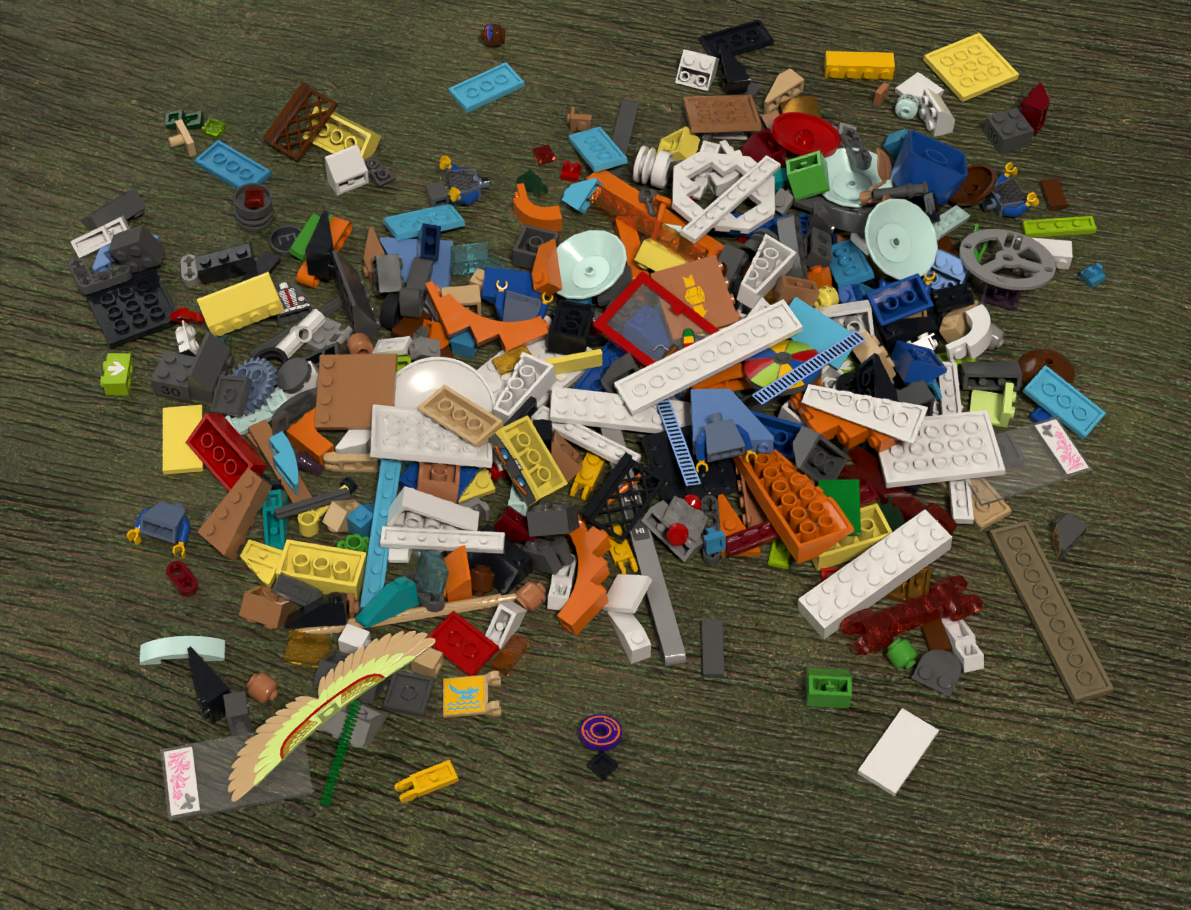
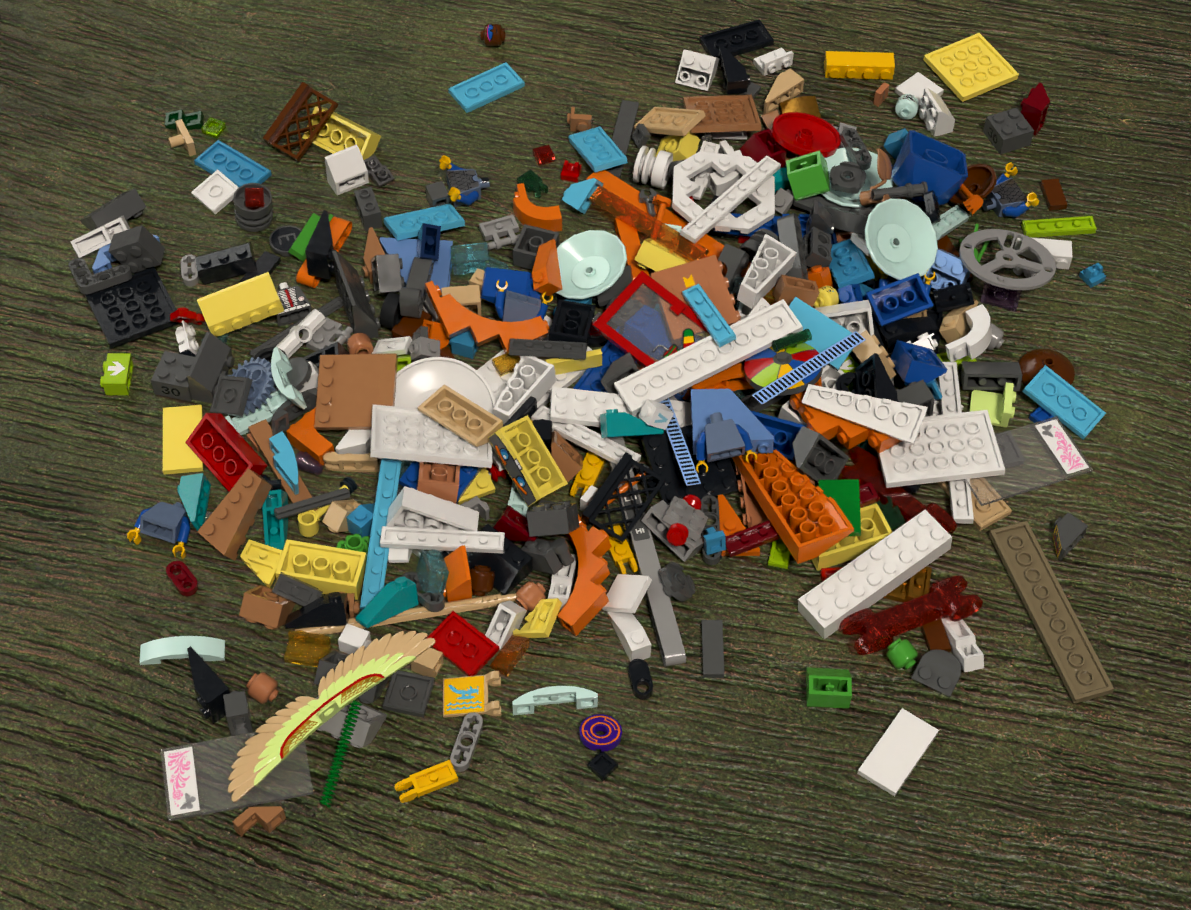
none -> teal slope [177,473,211,531]
none -> white tile [191,169,239,215]
none -> medium nougat slope [232,806,286,836]
none -> light aqua slope [271,347,307,409]
none -> dark grey brick [354,187,382,231]
none -> light grey beam [450,713,483,772]
none -> light grey plate [479,214,520,250]
none -> dark grey tile [509,338,587,359]
none -> light yellow wing [512,598,562,639]
none -> light aqua slope [512,686,598,716]
none -> white plate [580,485,598,512]
none -> teal slope [600,409,664,438]
none -> black piece [628,659,653,700]
none -> dark grey tile [631,123,651,148]
none -> tan tile [634,107,706,136]
none -> white brick [638,399,674,430]
none -> dark grey plate [659,562,695,602]
none -> medium azure tile [682,284,736,348]
none -> white bracket [753,48,794,76]
none -> clear green pin [772,329,812,352]
none -> dark grey plate [829,161,866,194]
none -> orange piece [959,184,983,215]

